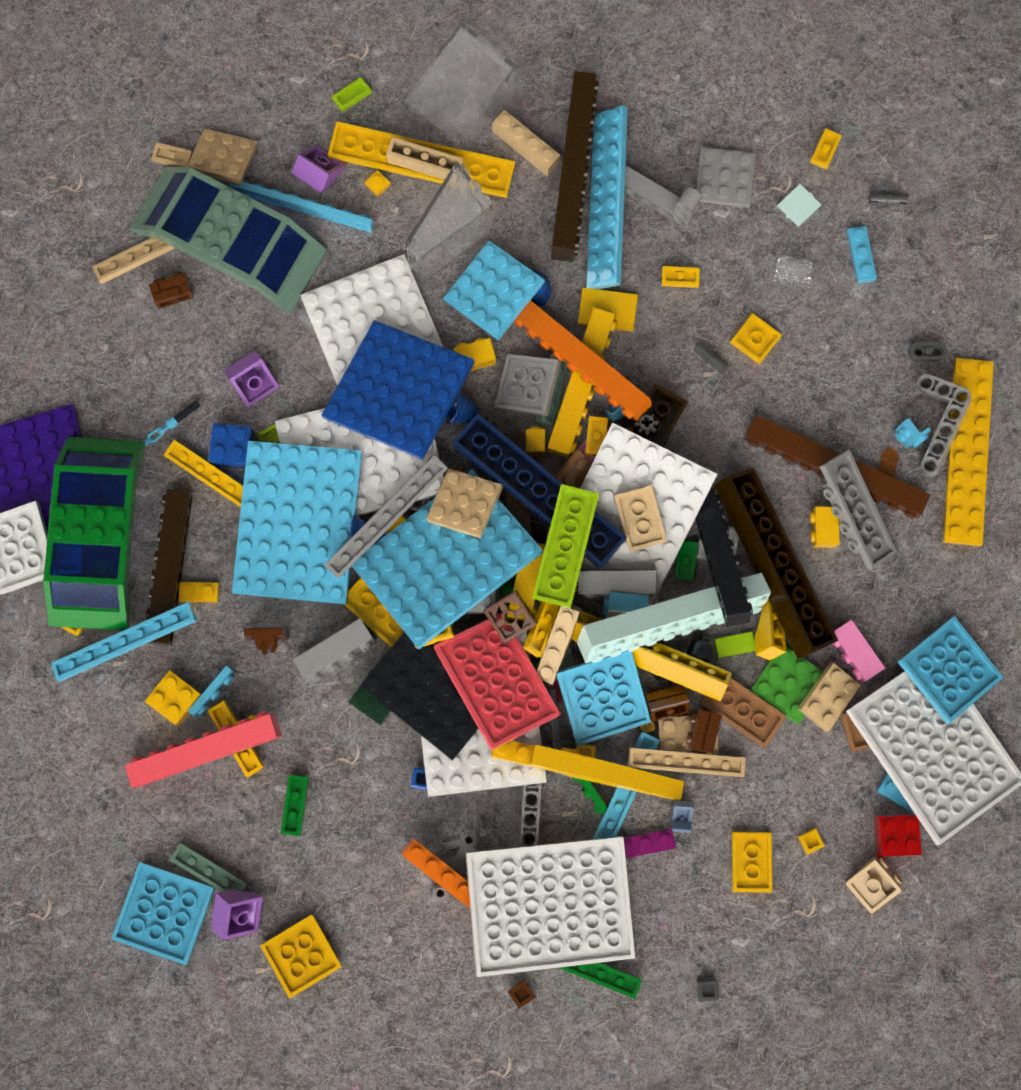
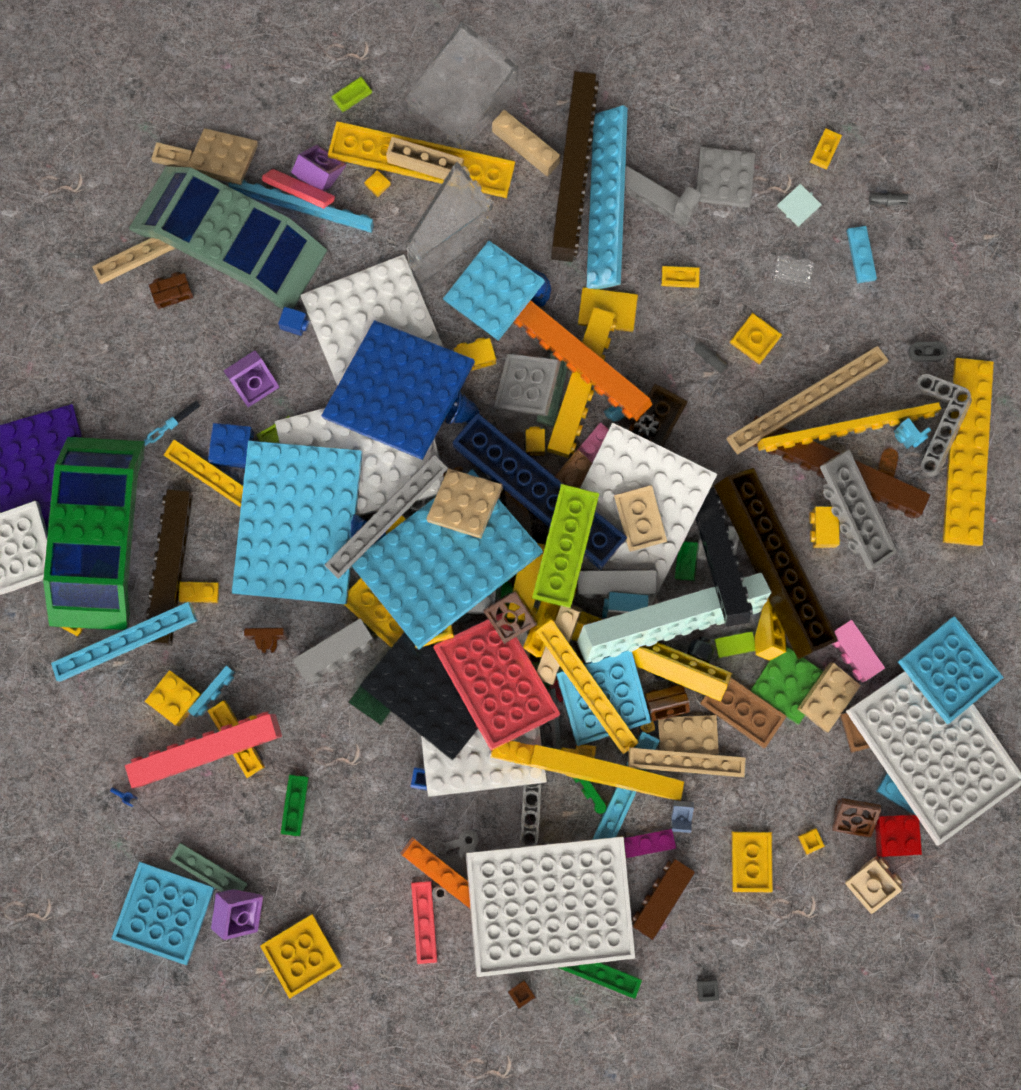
yellow plate [585,416,608,456] -> none
reddish brown brick [686,710,722,754] -> none
none -> blue hand [110,787,138,807]
none -> coral tile [262,169,335,209]
none -> blue brick [278,307,309,336]
none -> coral tile [411,881,437,964]
none -> yellow plate [534,618,639,754]
none -> reddish brown brick [631,859,695,940]
none -> tan plate [726,346,889,455]
none -> yellow plate [757,402,941,452]
none -> reddish brown piece [832,798,881,838]

